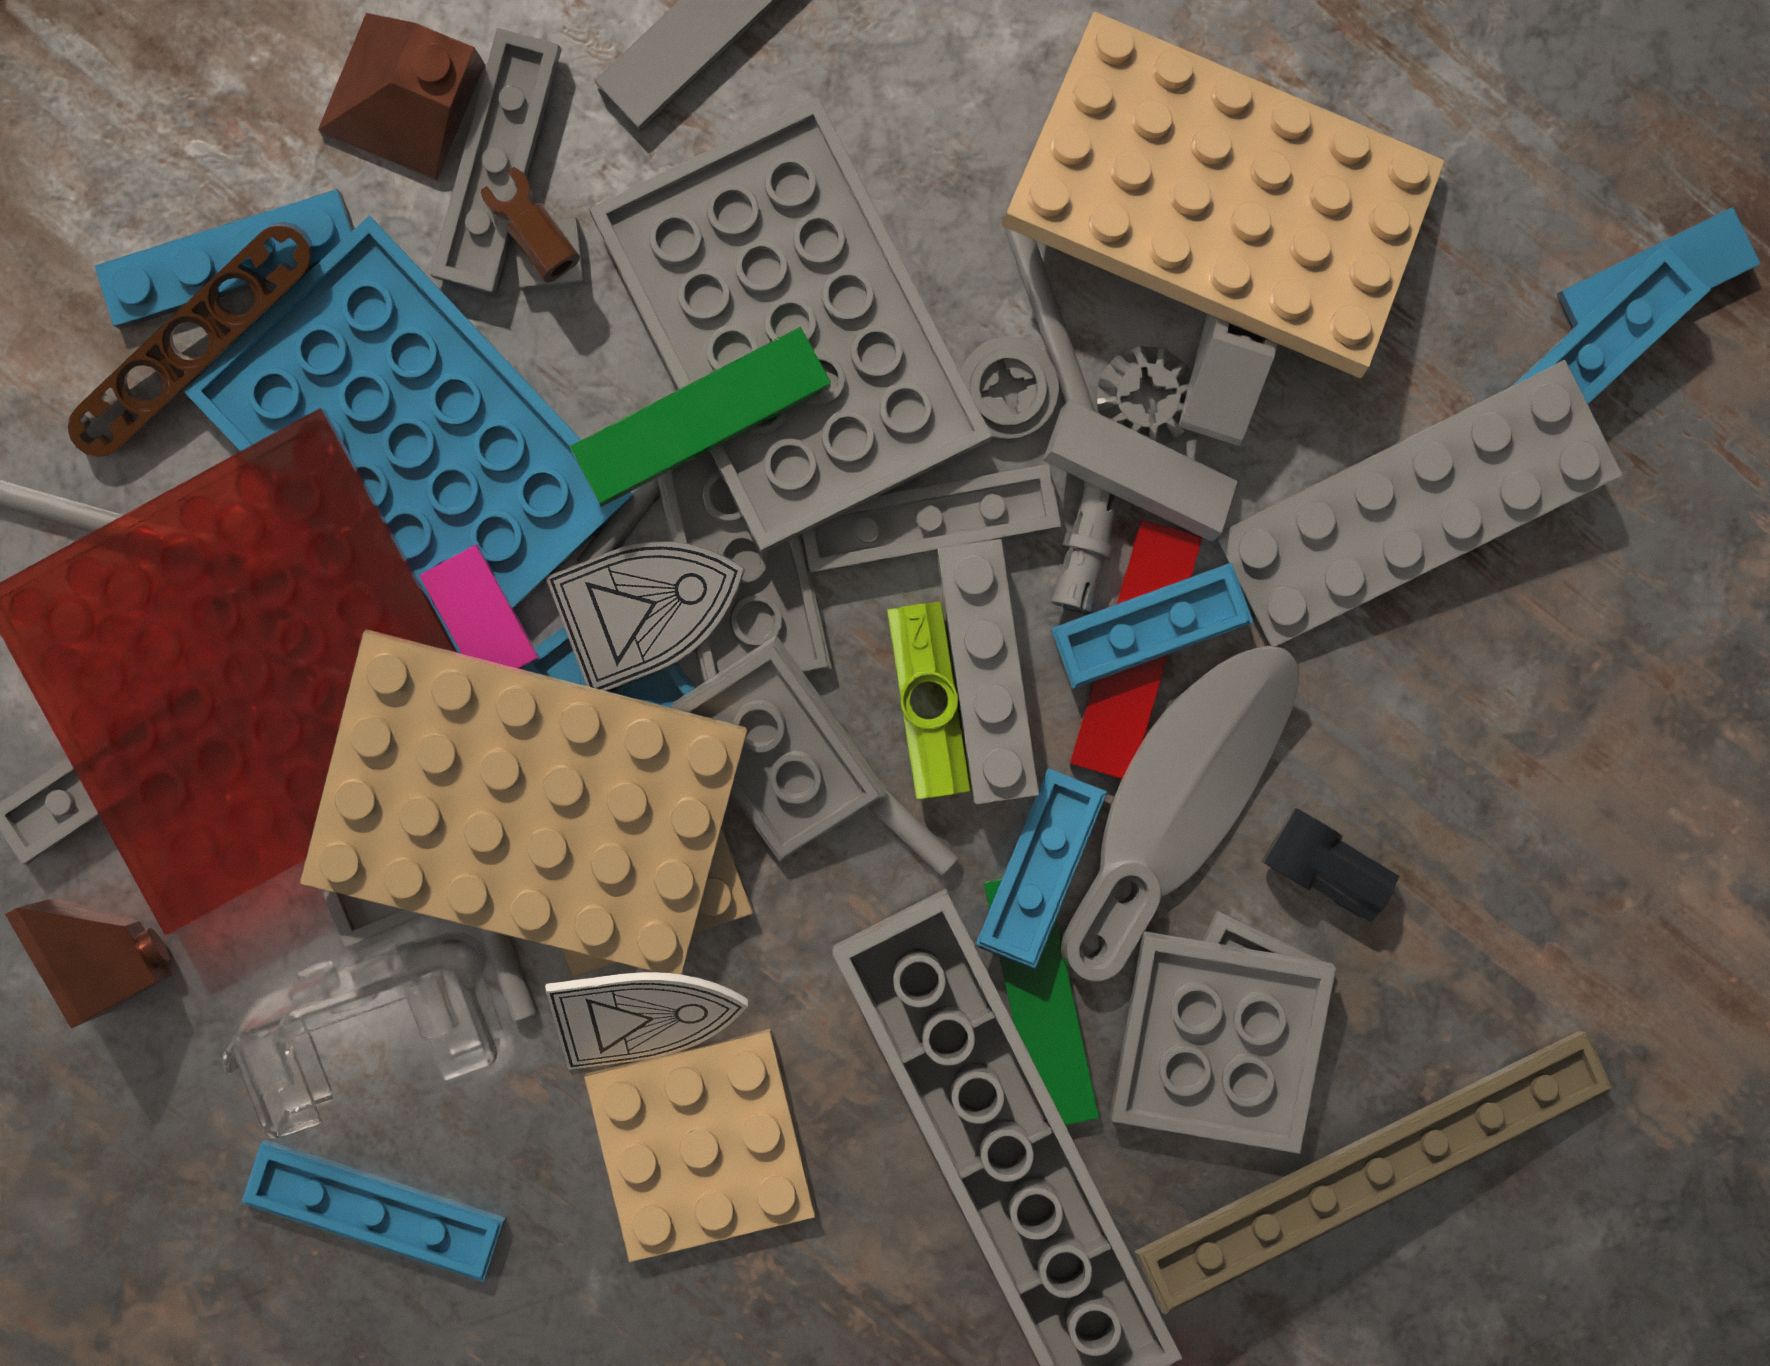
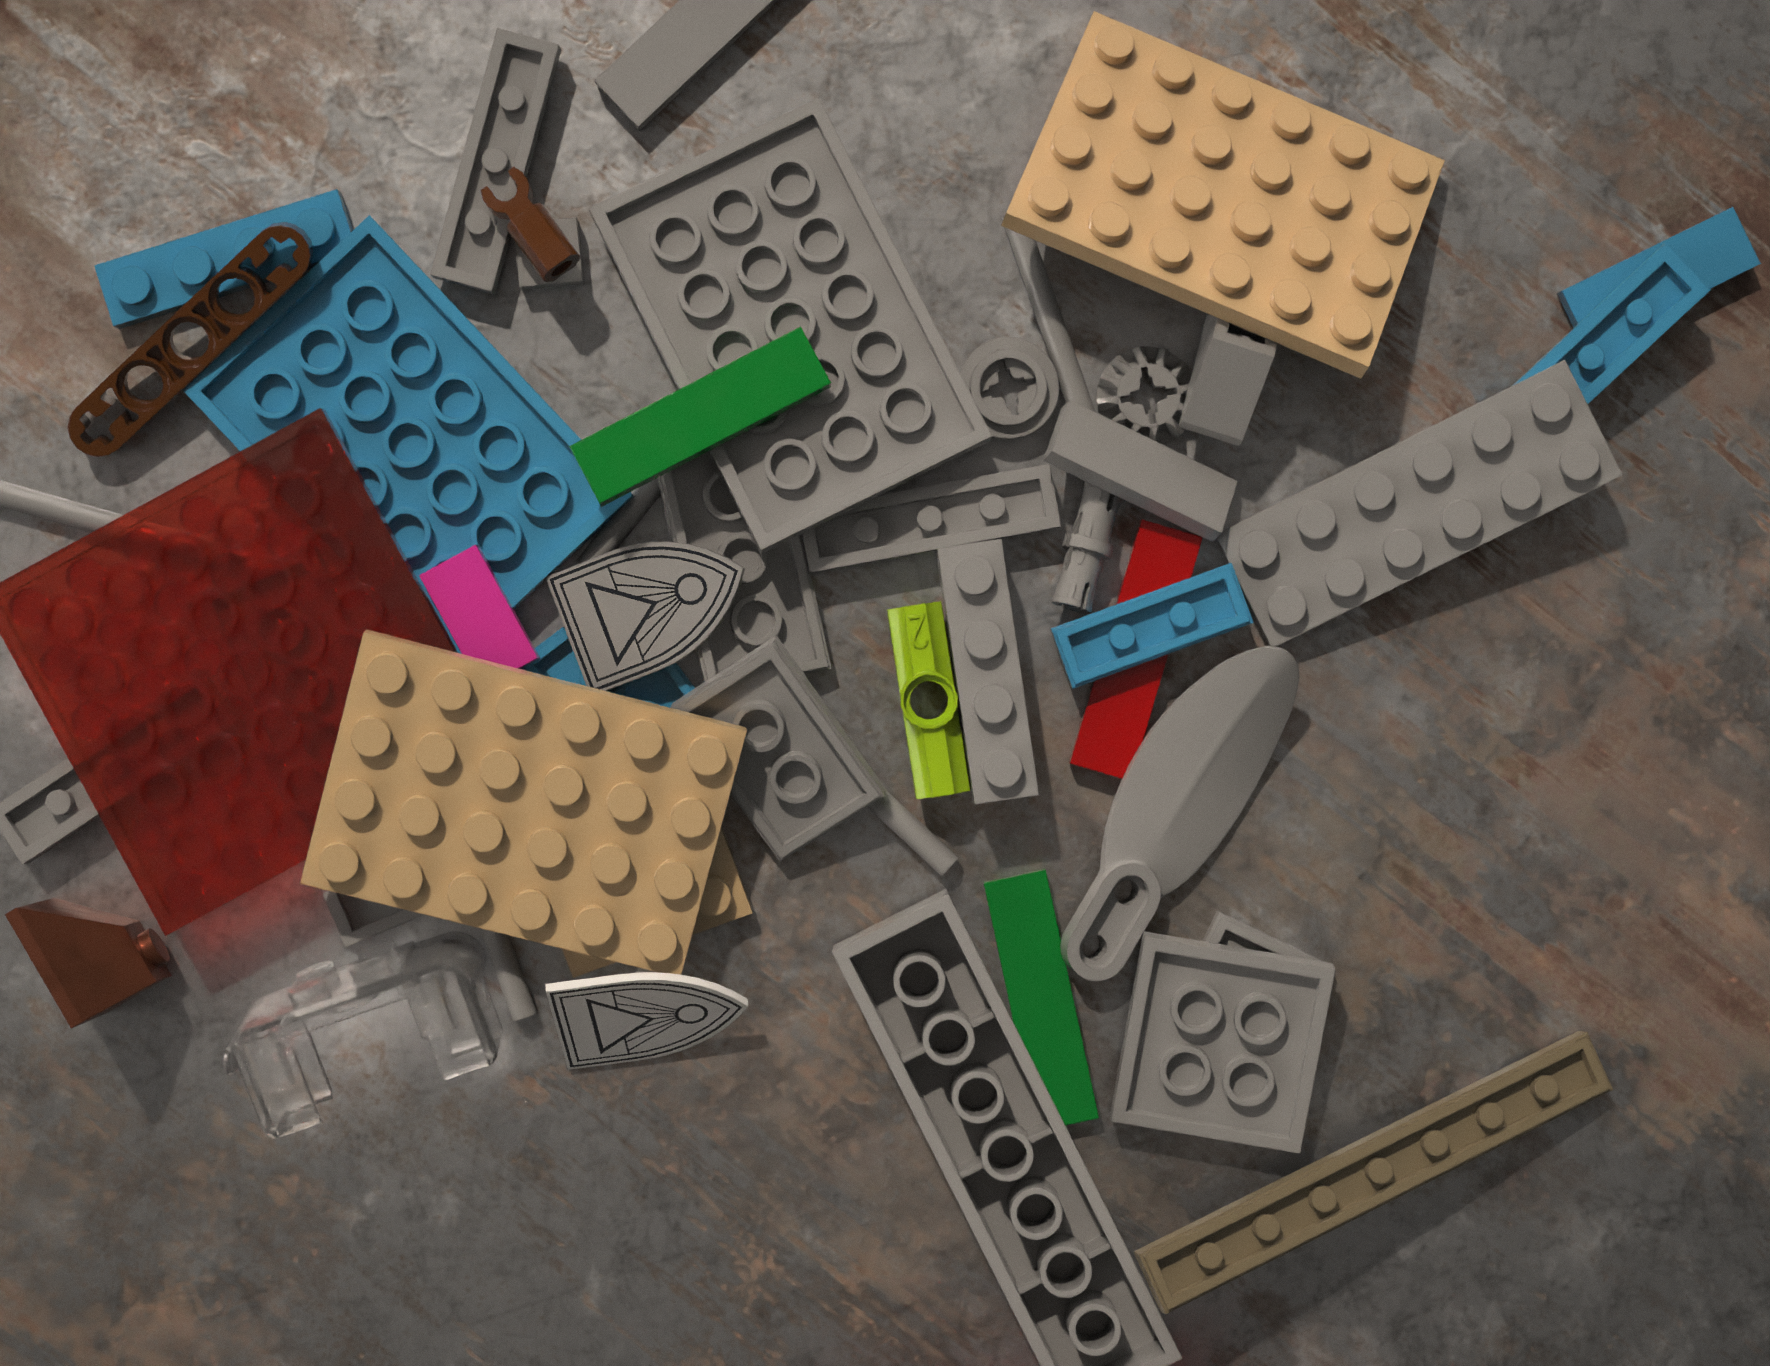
dark azure tile [241,1139,506,1282] -> none
copper slope [318,13,485,180] -> none
tan plate [584,1029,815,1262] -> none
dark azure tile [976,768,1107,971] -> none
black piece [1261,807,1400,923] -> none

